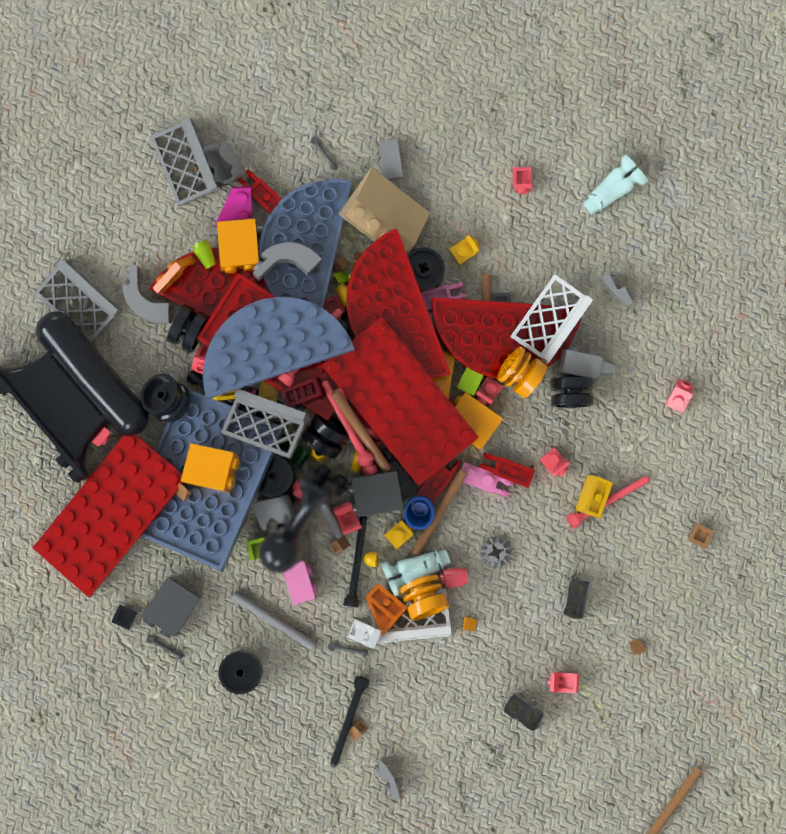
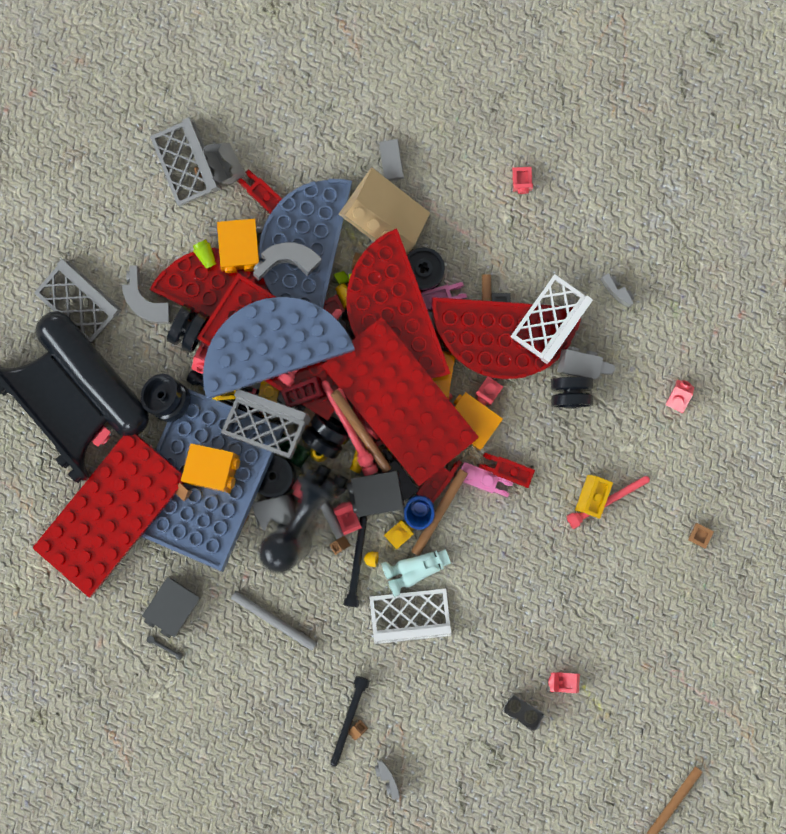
black plate [111,604,138,630] -> none
orange wing [153,256,196,293] -> none
dark pink wing [216,186,253,226] -> none
black wheel [219,651,263,694] -> none
lime panel [246,537,266,560] -> none
bright pink piece [284,561,318,605] -> none
dark grey hinge [311,137,337,170] -> none
dark grey hinge [328,643,368,657] -> none
medium nougat piece [332,255,351,273] -> none
white slope [347,619,381,649] -> none
orange wing [365,583,407,636] -> none
light orange wheel [400,575,449,621] -> none
coral brick [440,567,469,589] -> none
yellow bracket [449,235,480,266] -> none
lime panel [457,367,484,397] -> none
light orange piece [462,617,478,631] -> none
light grey gear [480,537,511,568] -> none
light orange wheel [497,347,547,398] -> none
coral bracket [540,447,570,477] -> none
light grey piece [561,578,591,619] -> none
light aqua piece [583,155,648,215] -> none
medium nougat piece [629,638,646,656] -> none

